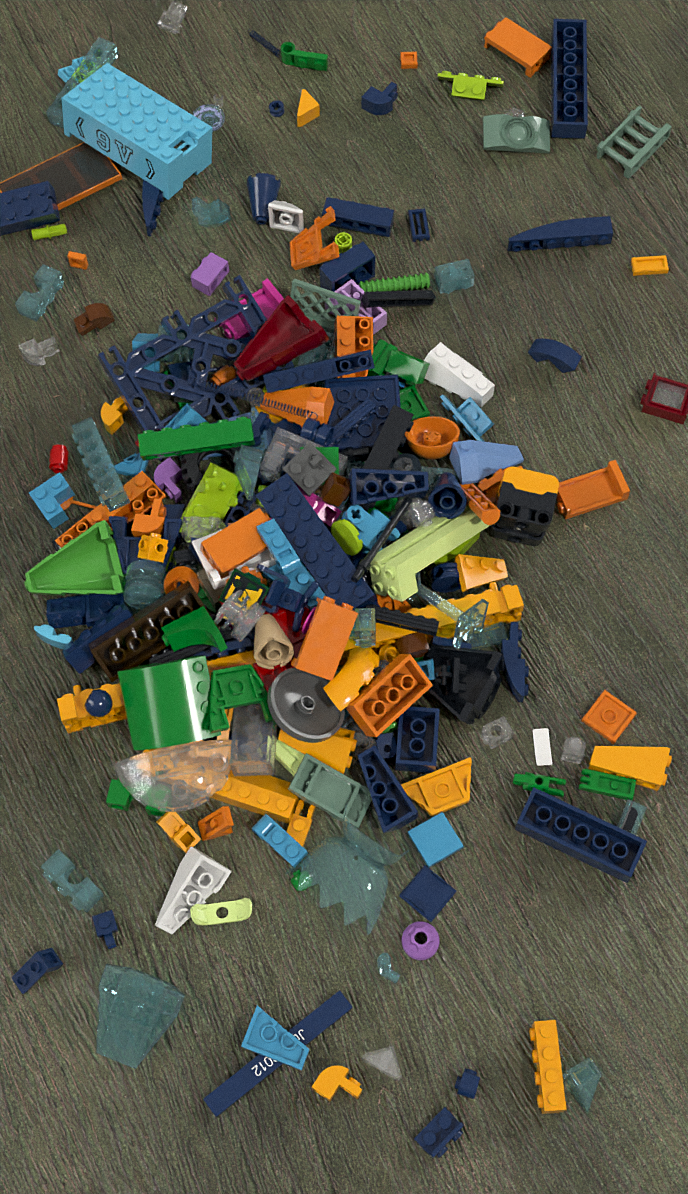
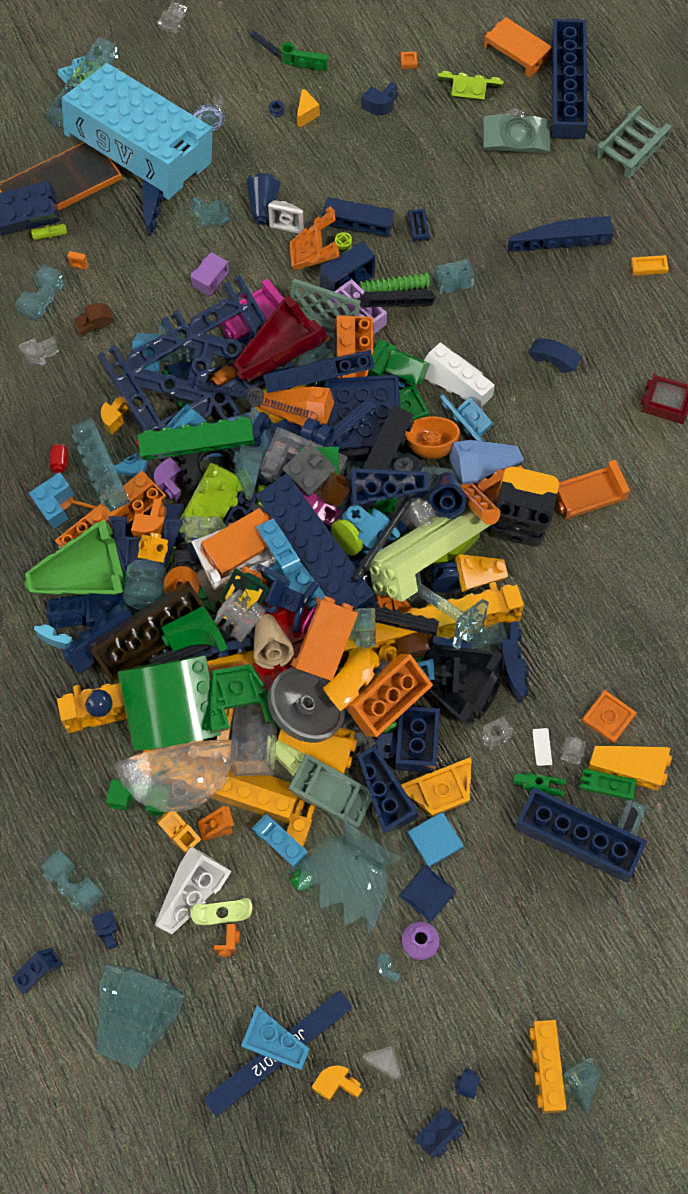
none -> orange bracket [214,924,240,957]

